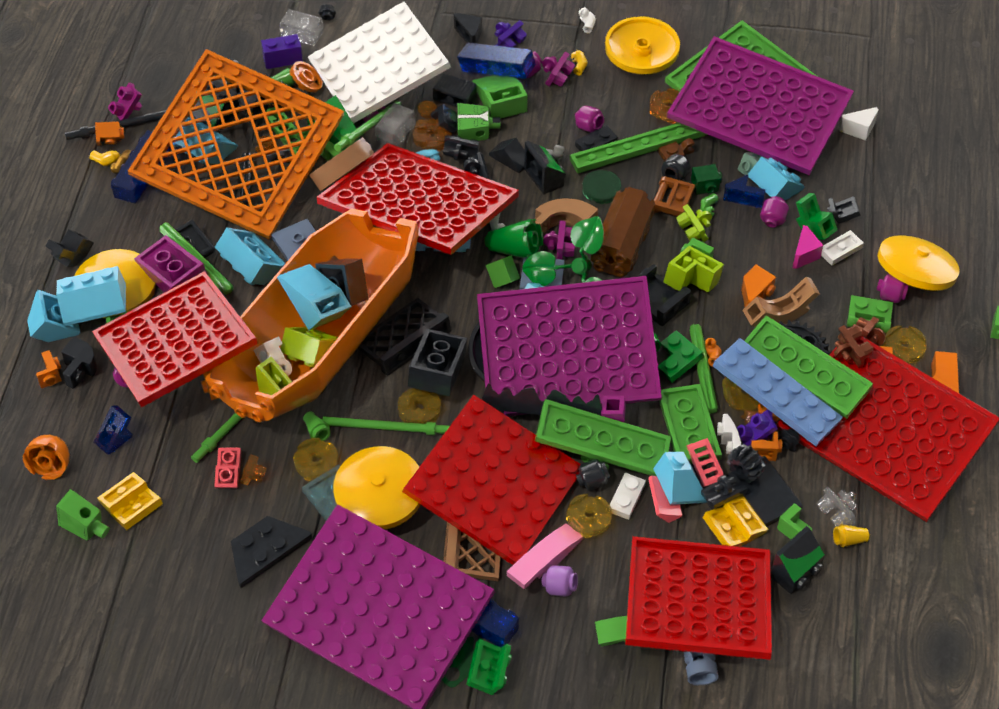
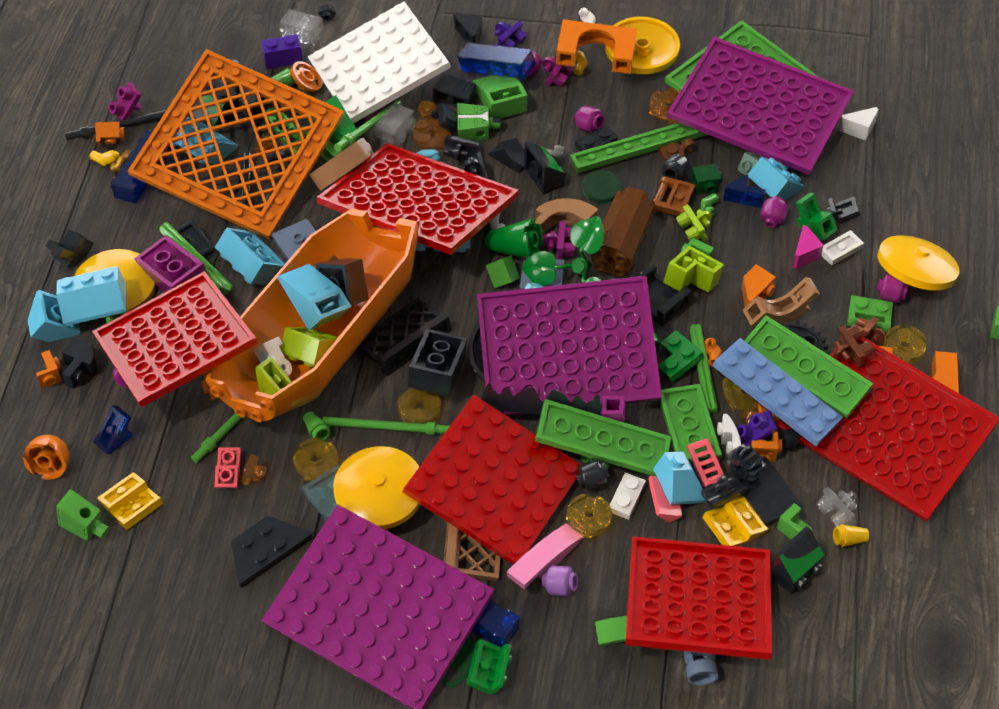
none -> orange arch [556,19,637,74]

